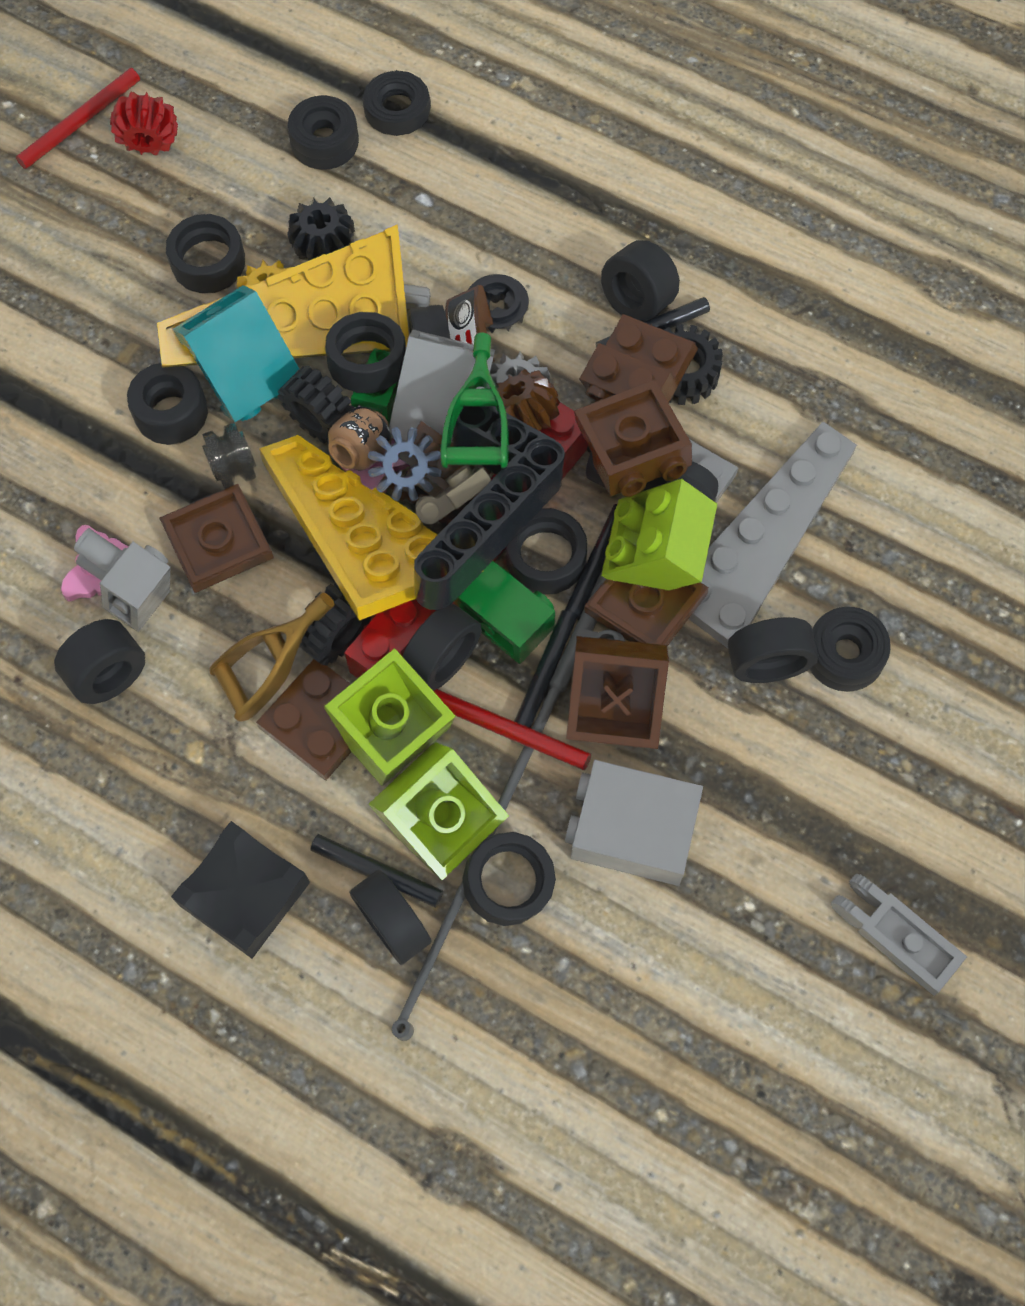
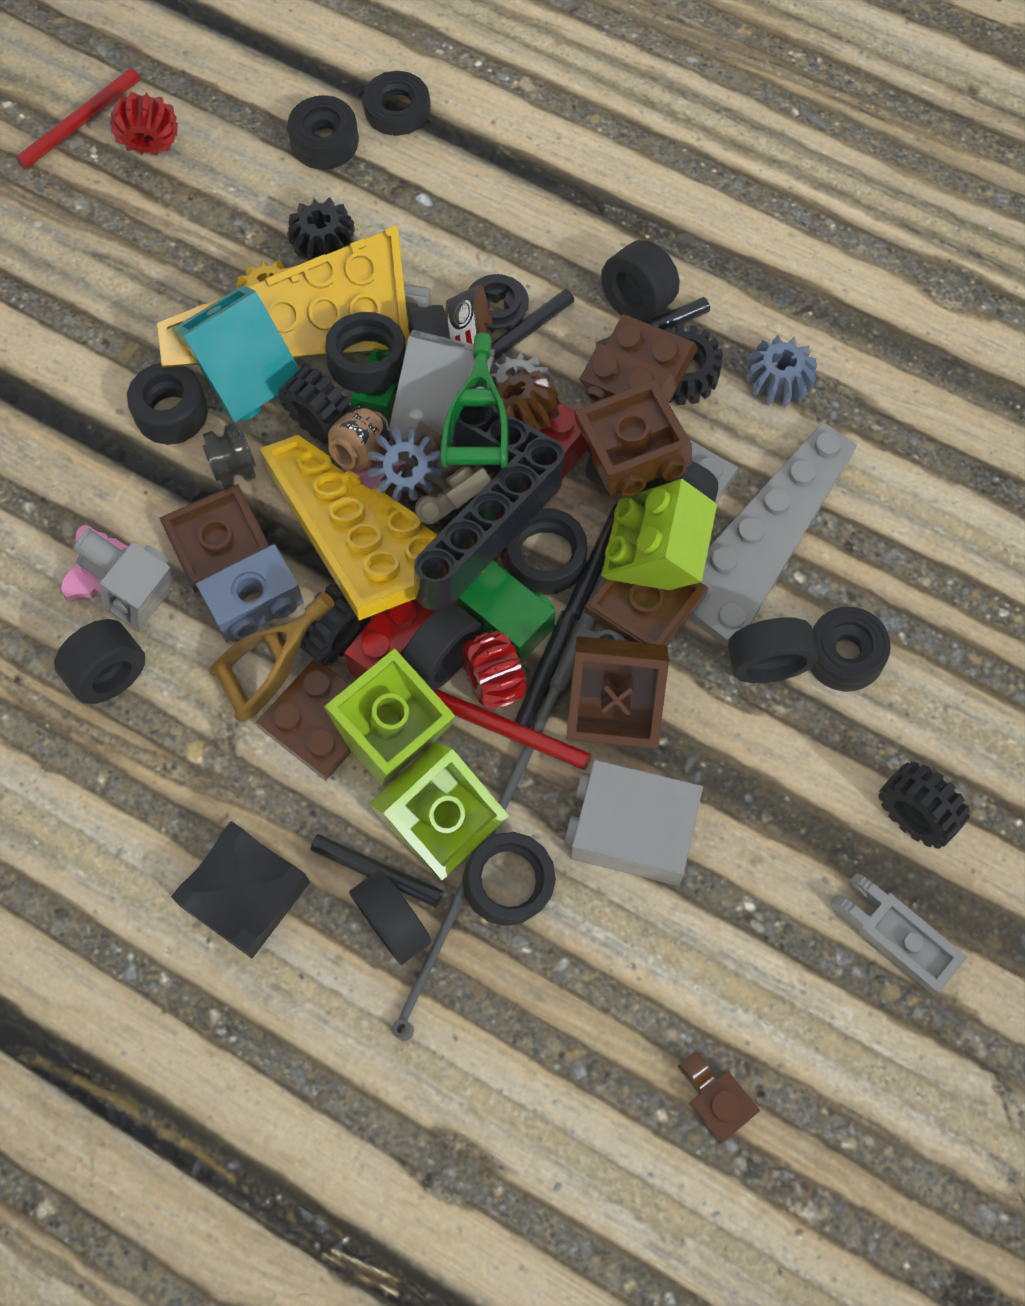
black tyre [166,214,245,293] -> none
none -> sand blue brick [196,544,304,643]
none -> red gear [461,630,527,710]
none -> black bar [491,289,575,361]
none -> reddish brown plate [677,1051,760,1144]
none -> sand blue gear [746,334,817,408]
none -> black tyre [878,762,970,849]

